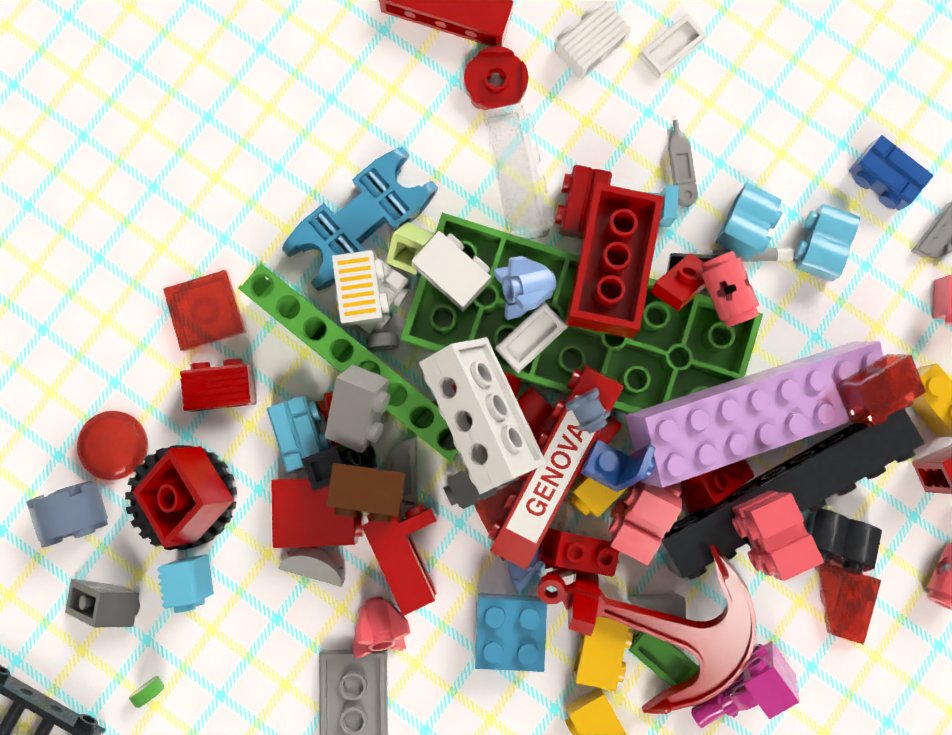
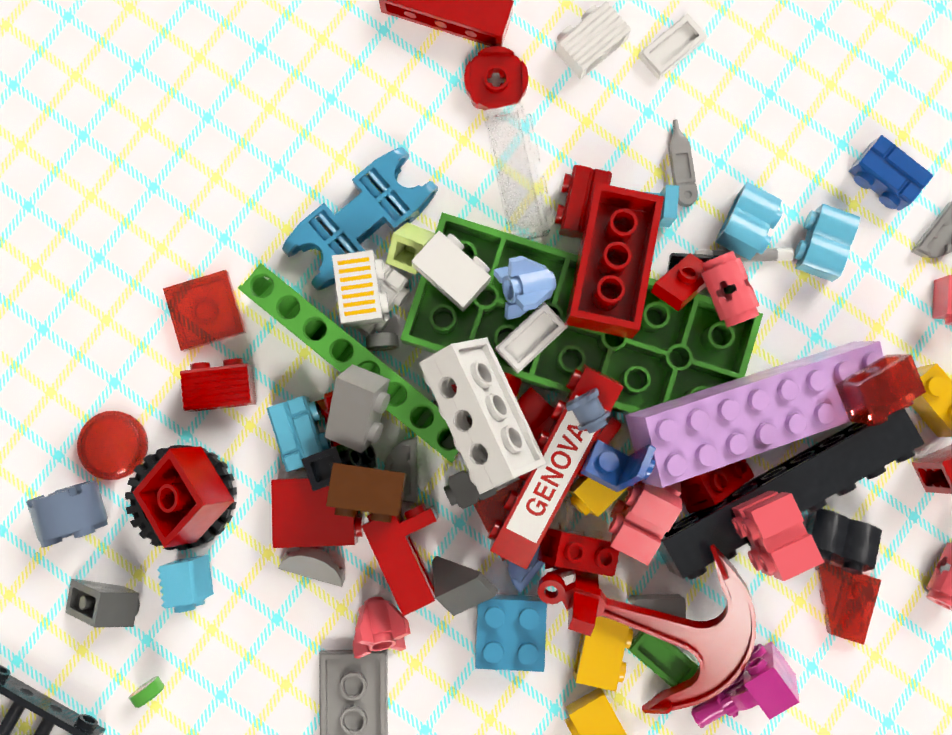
none -> dark grey slope [432,556,499,616]

